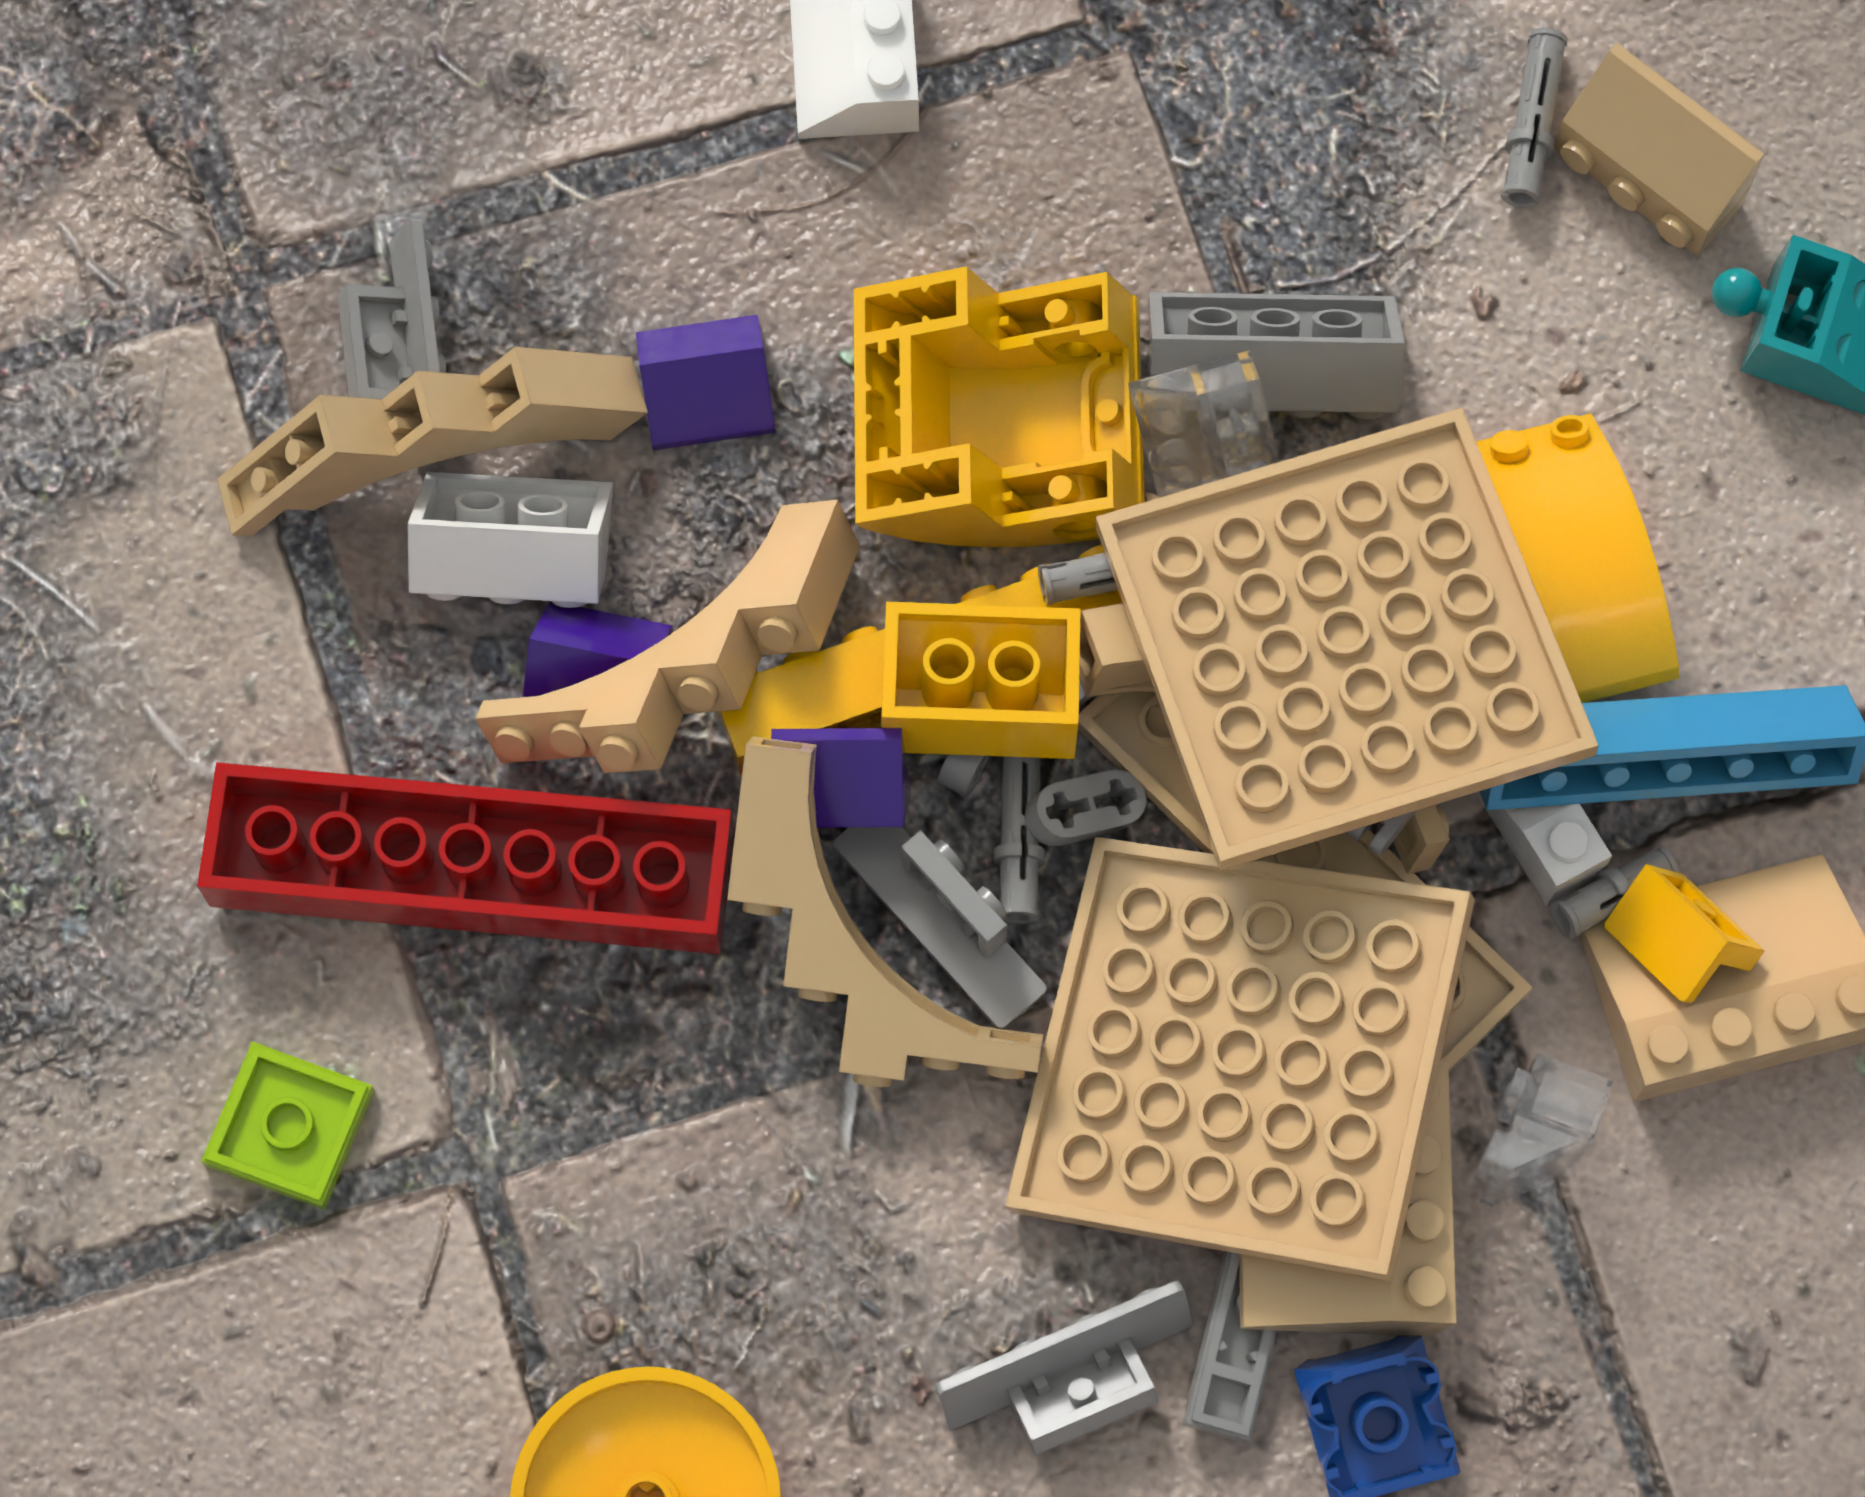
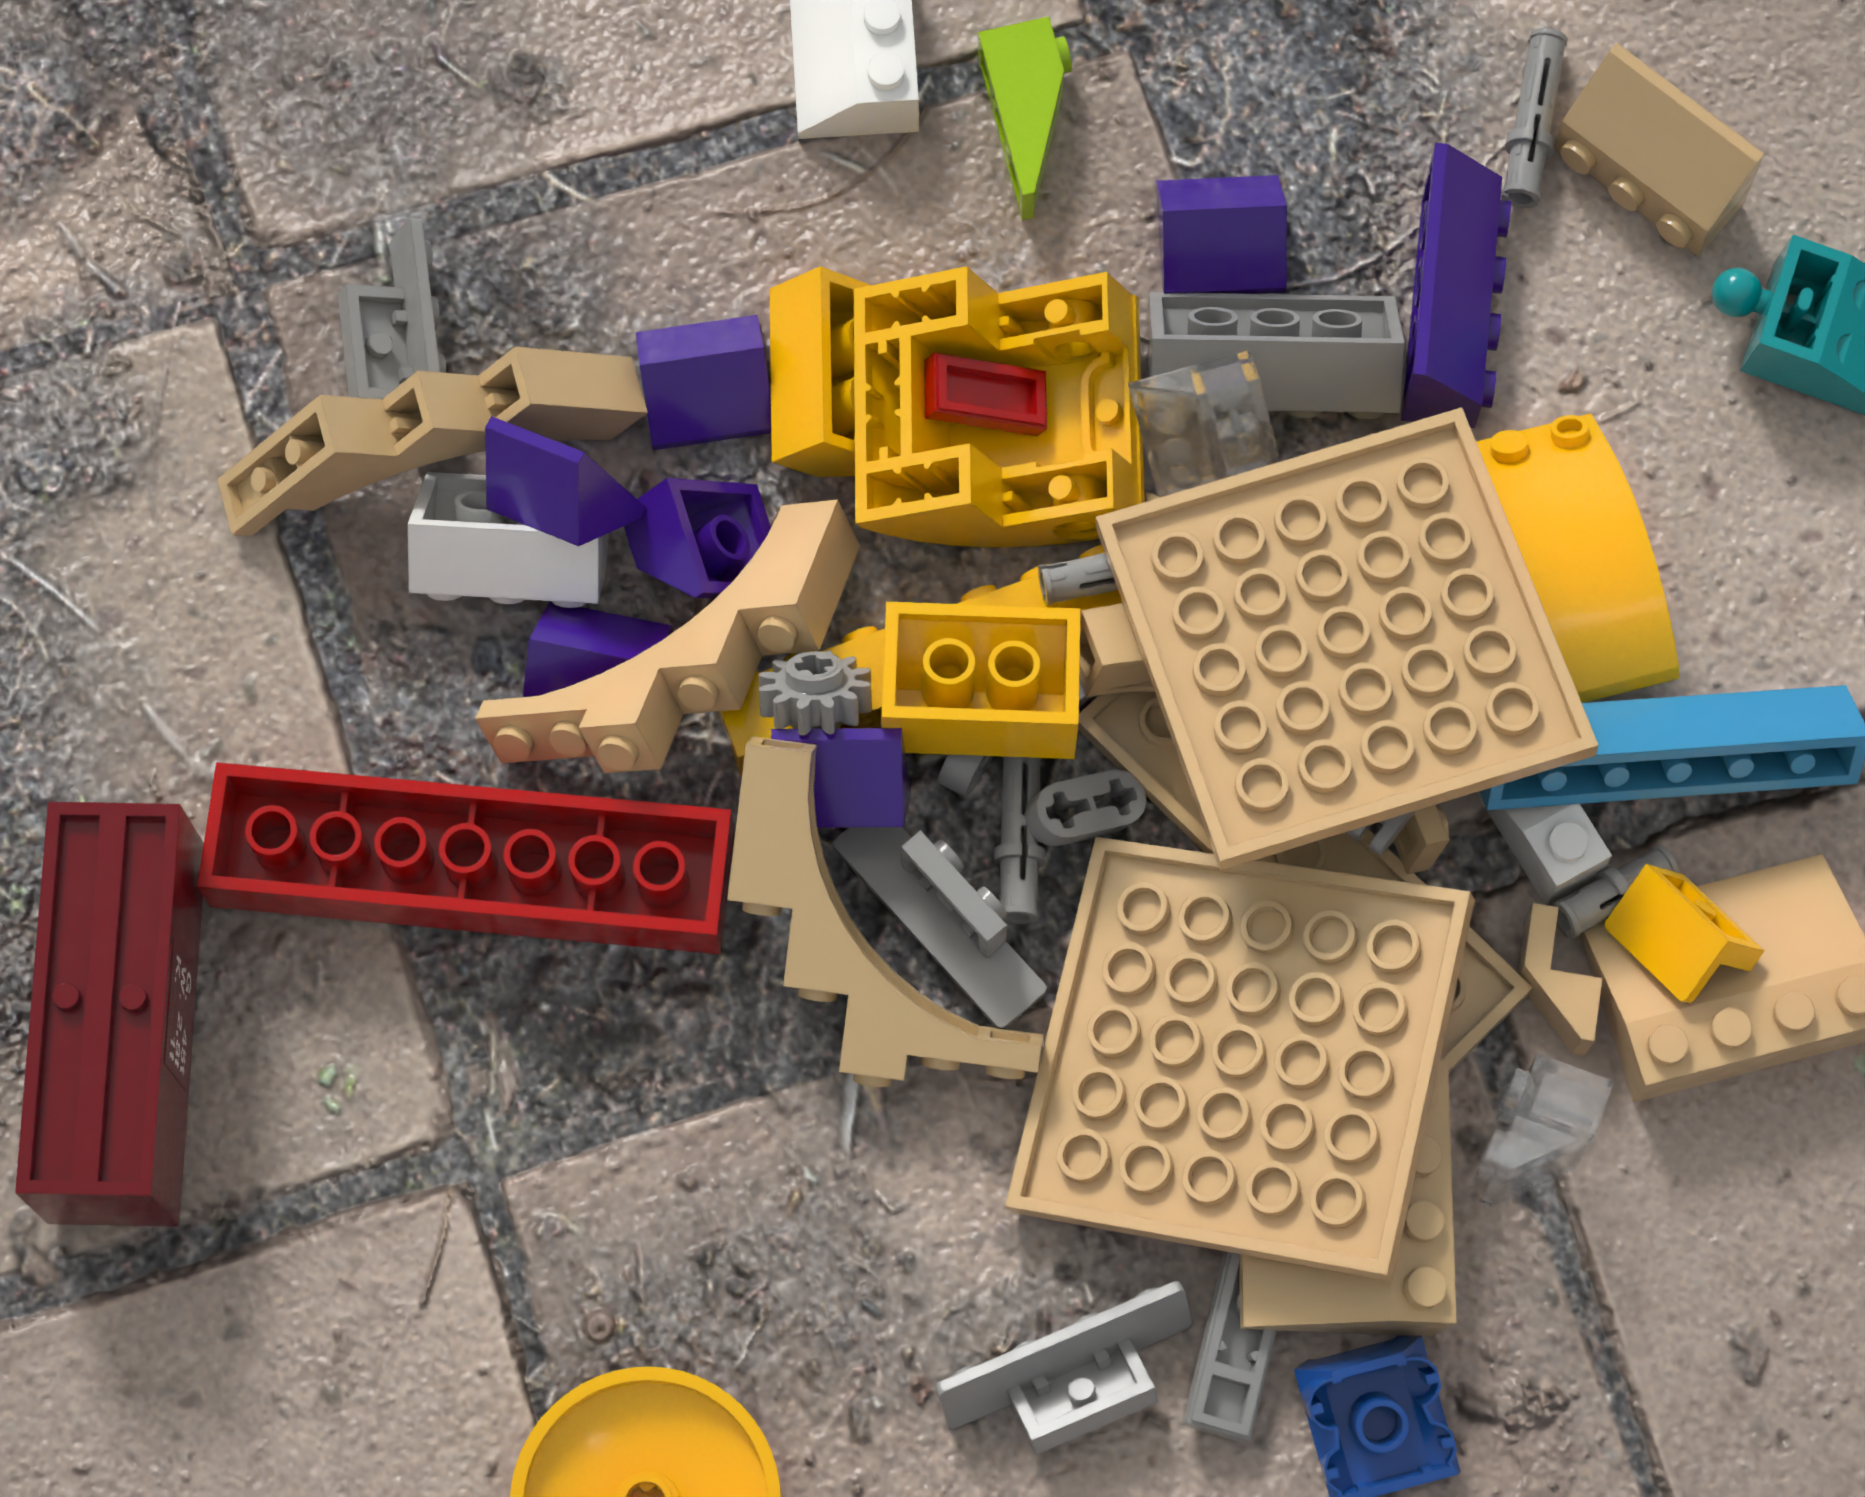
lime tile [201,1041,375,1210] -> none
none -> dark red brick [15,802,204,1227]
none -> dark purple slope [485,416,646,546]
none -> dark purple slope [624,478,771,599]
none -> light grey gear [759,650,872,735]
none -> yellow slope [769,266,870,477]
none -> red tile [924,353,1047,436]
none -> lime slope [978,16,1072,220]
none -> dark purple slope [1156,175,1287,294]
none -> dark purple slope [1401,142,1511,429]
none -> tan slope [1517,903,1603,1056]

